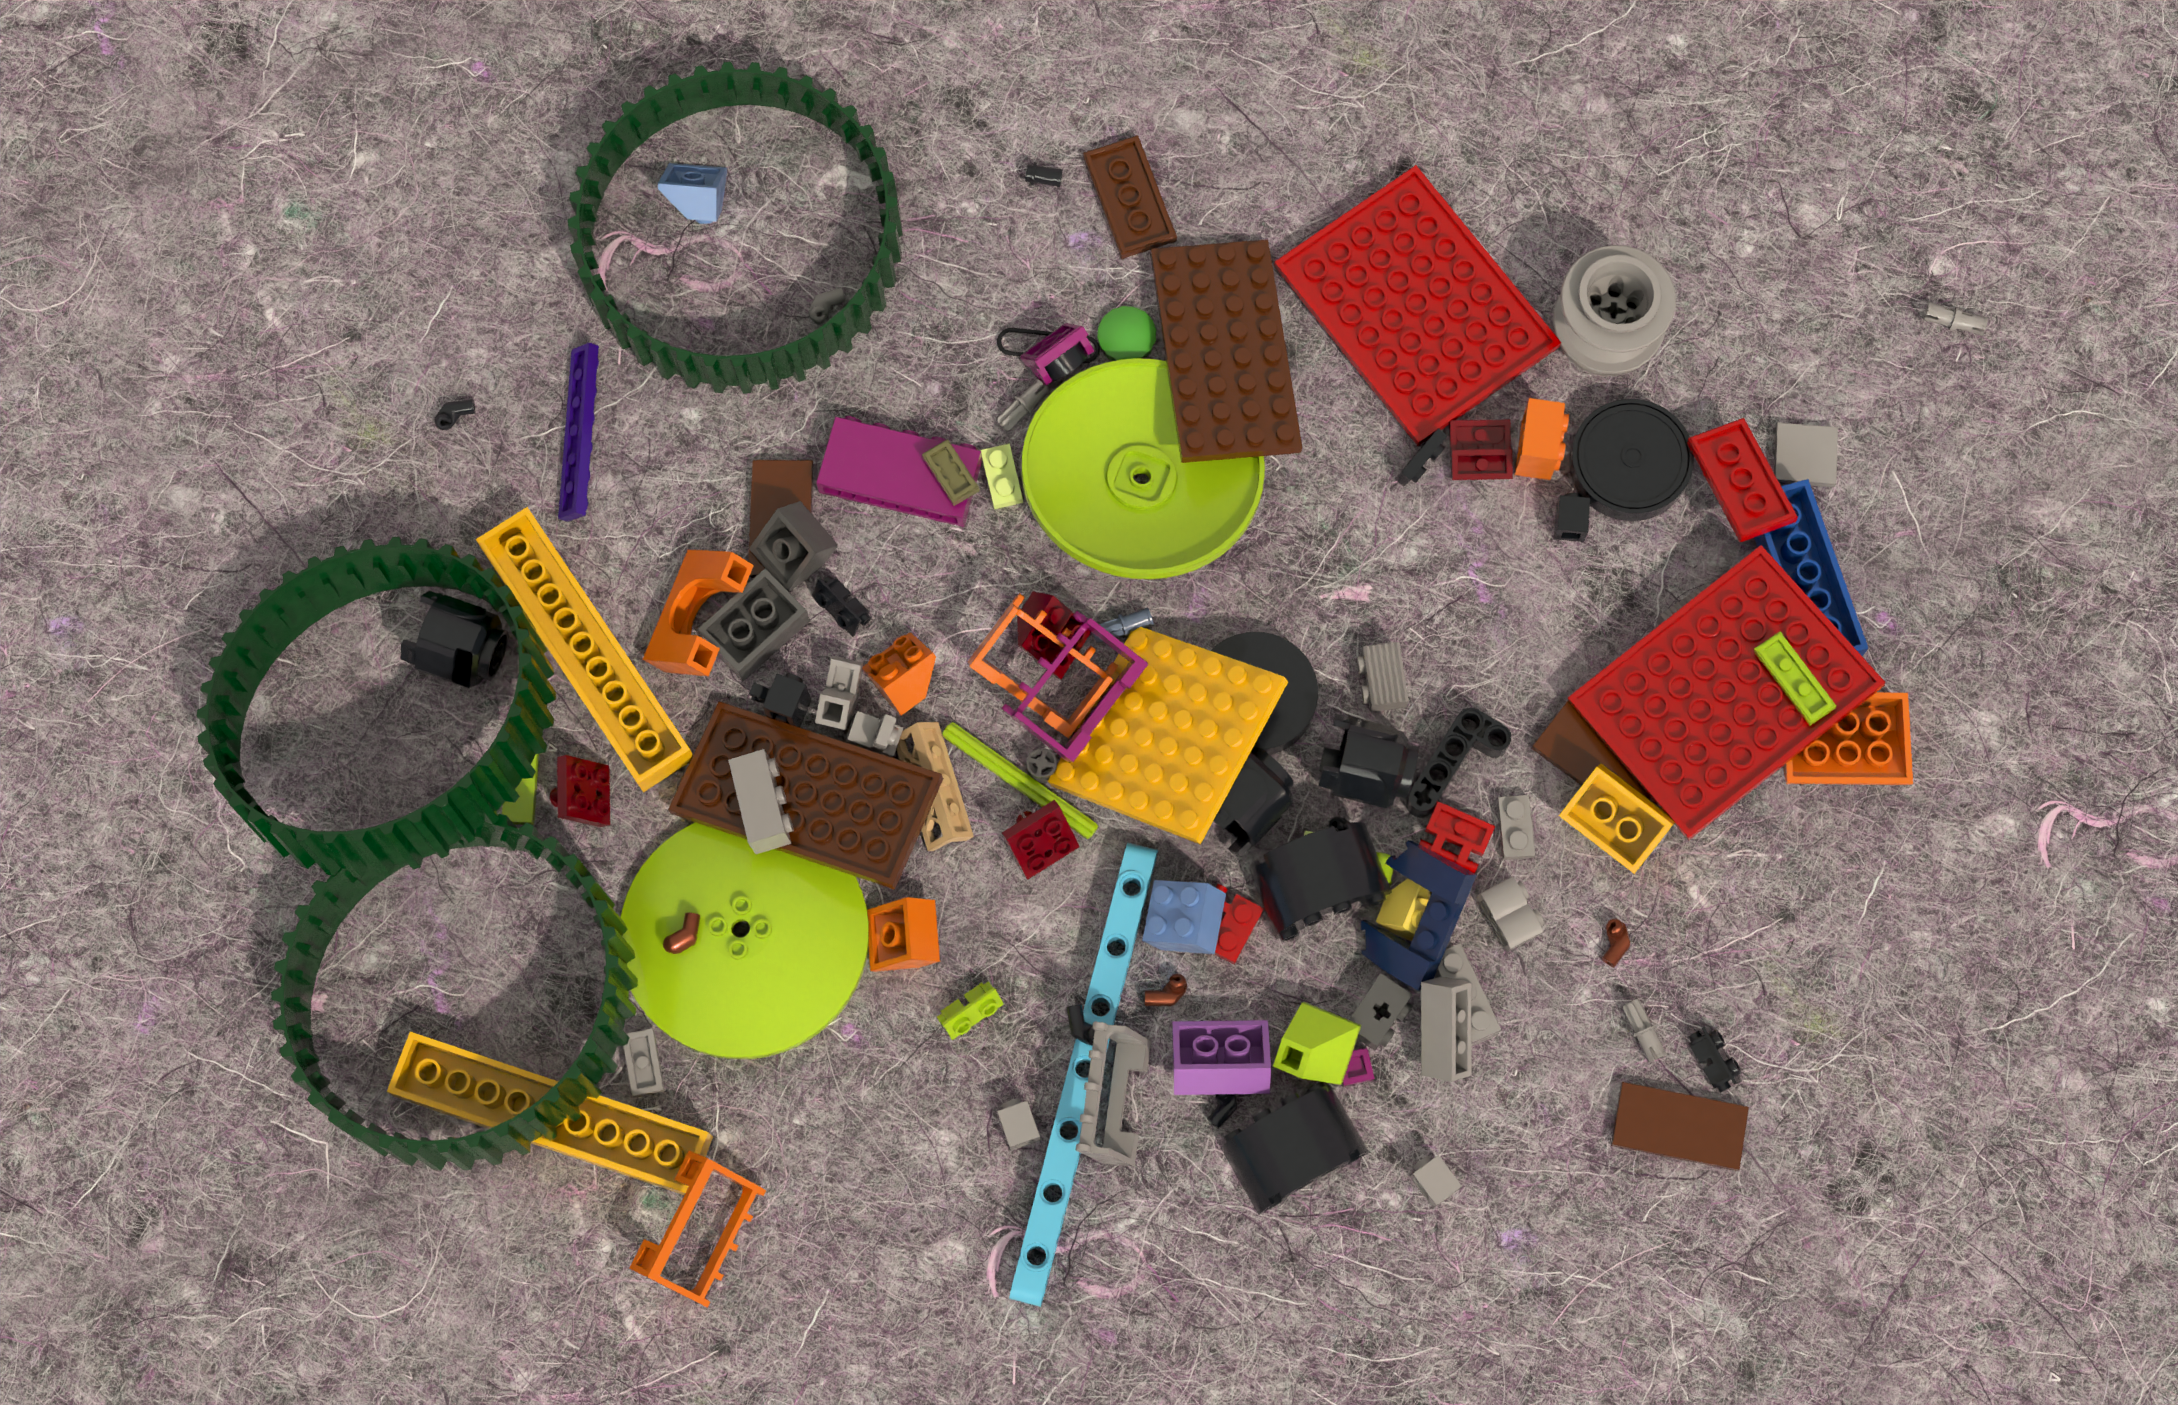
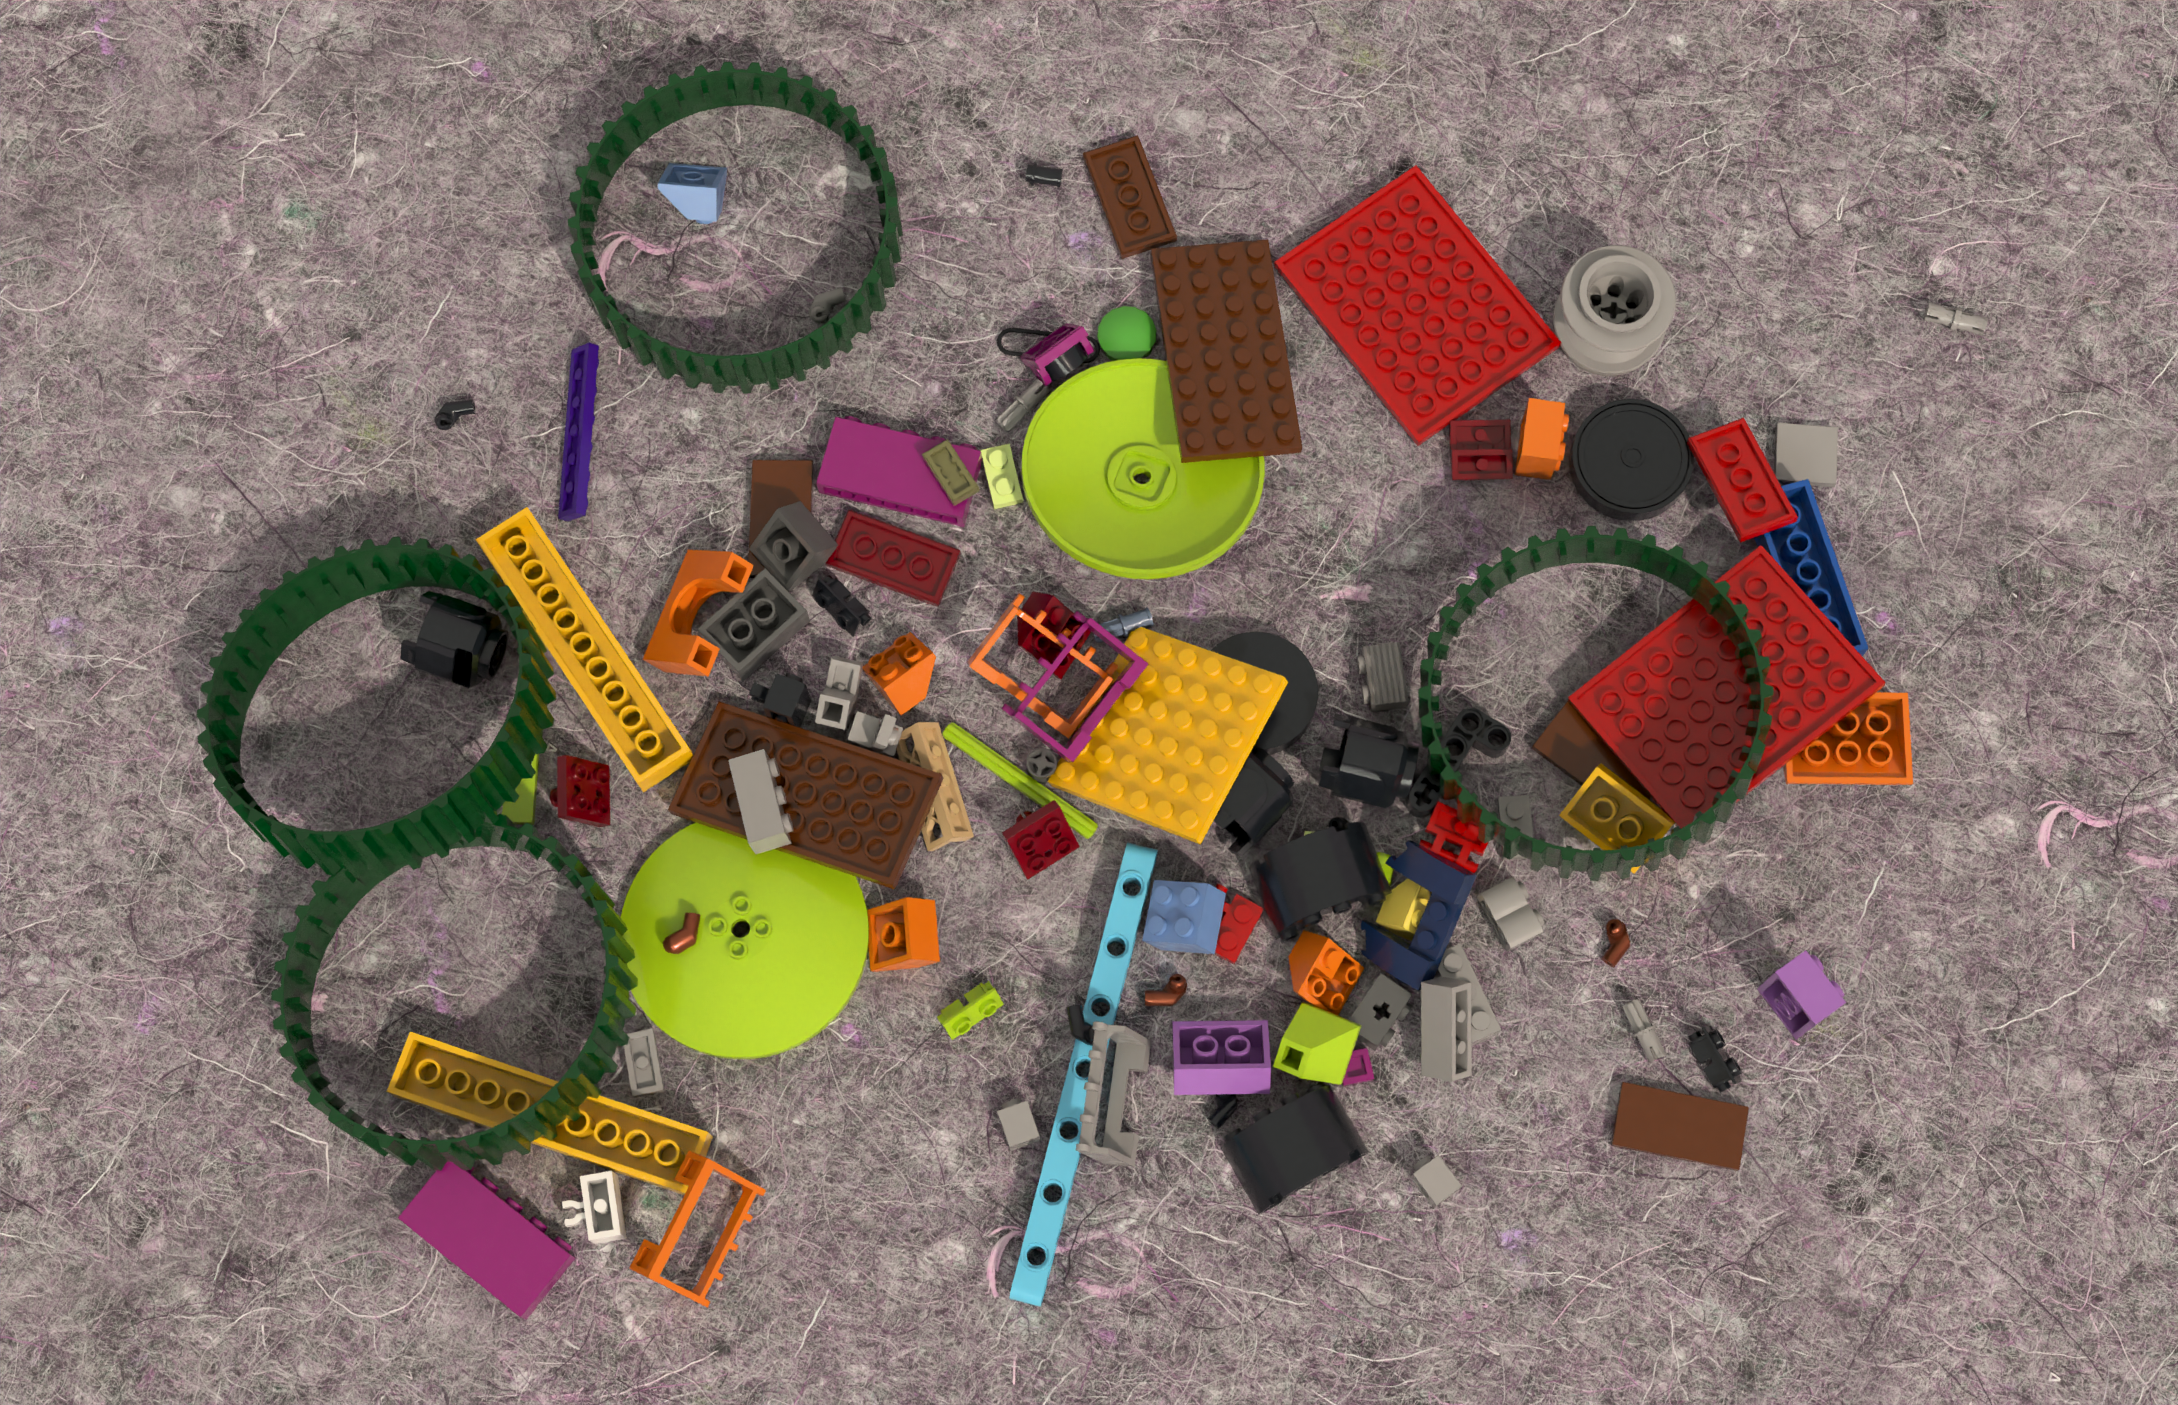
black plate [1395,428,1447,487] -> none
black brick [1554,493,1590,542] -> none
lime tile [1754,632,1836,726] -> none
none -> magenta brick [398,1162,576,1320]
none -> white brick [562,1171,627,1244]
none -> dark red tile [826,509,961,607]
none -> orange slope [1288,930,1365,1015]
none -> dark green piece [1418,526,1774,881]
none -> medium lavender brick [1757,950,1846,1040]

